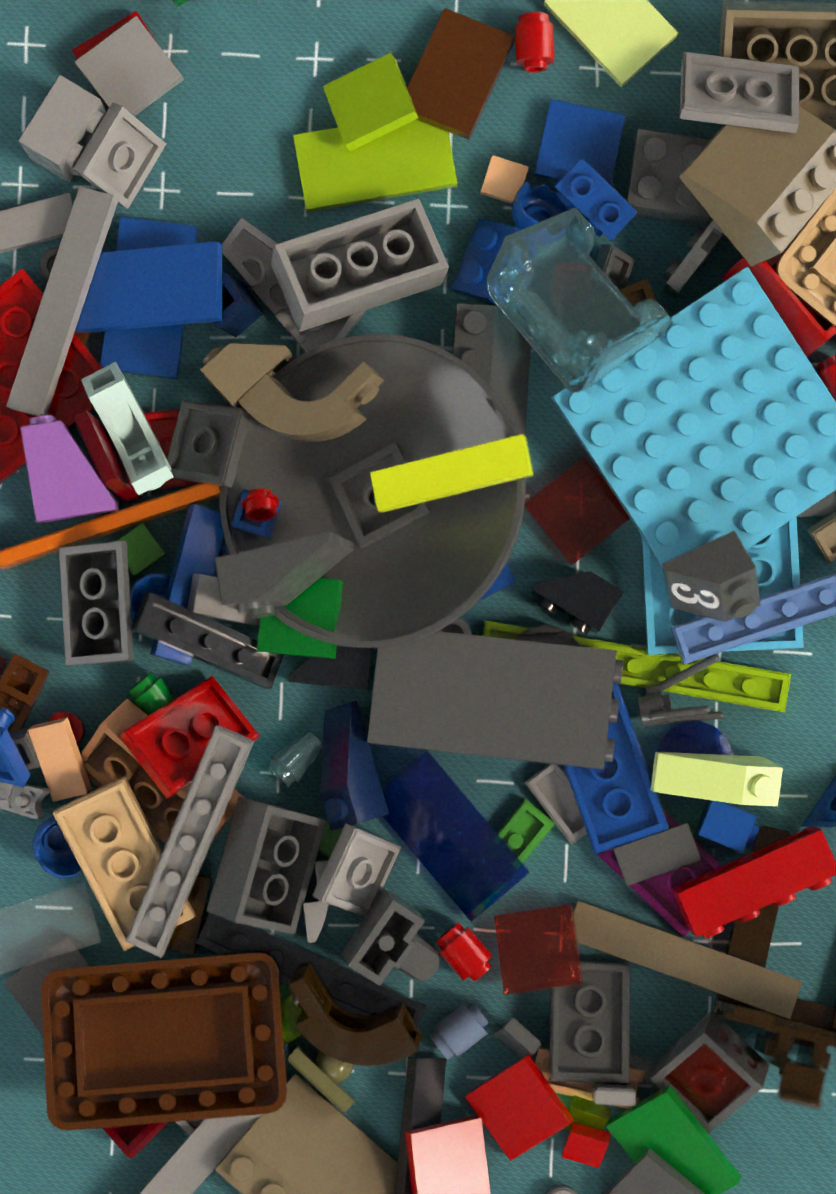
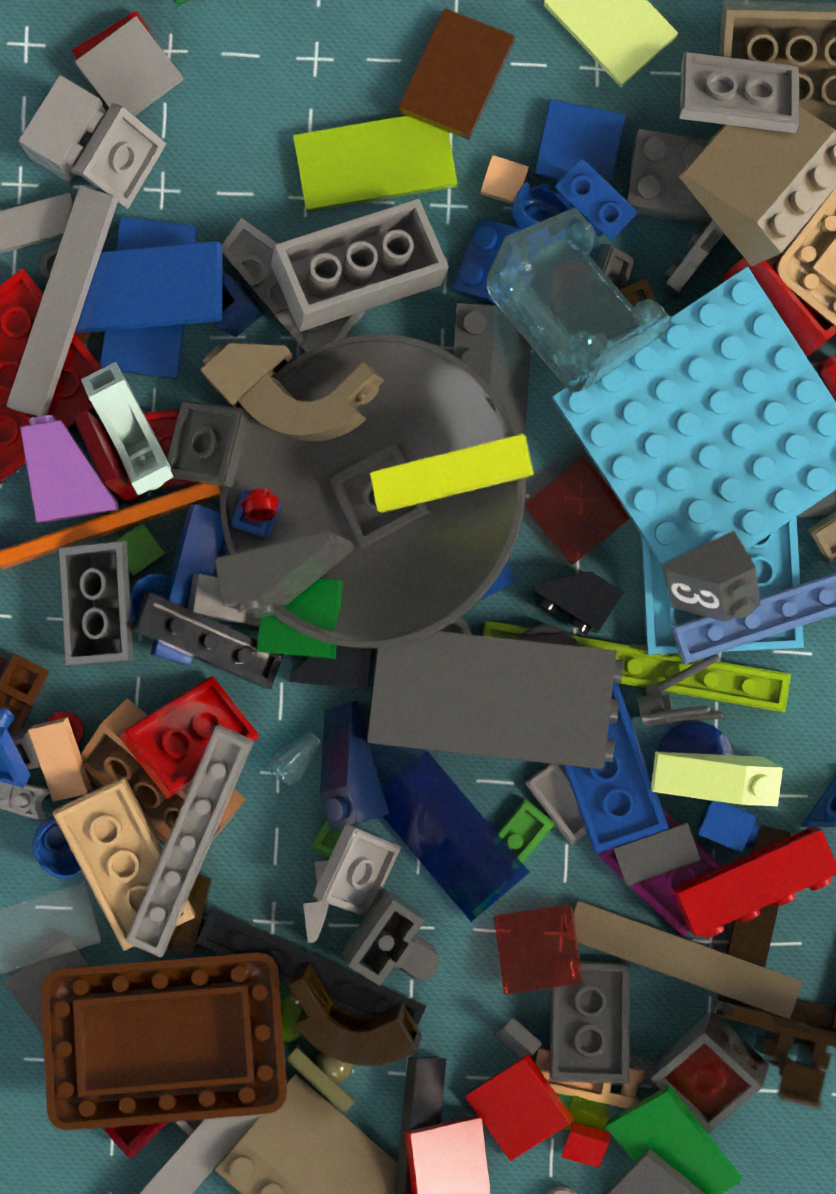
green cone [128,672,174,715] -> none
dark grey brick [207,796,327,935] -> none
lime tile [323,52,419,152] -> none
sand blue brick [429,1002,489,1060] -> none
red brick [435,922,492,981] -> none
red brick [515,12,554,73] -> none
light grey tile [592,1083,636,1106] -> none

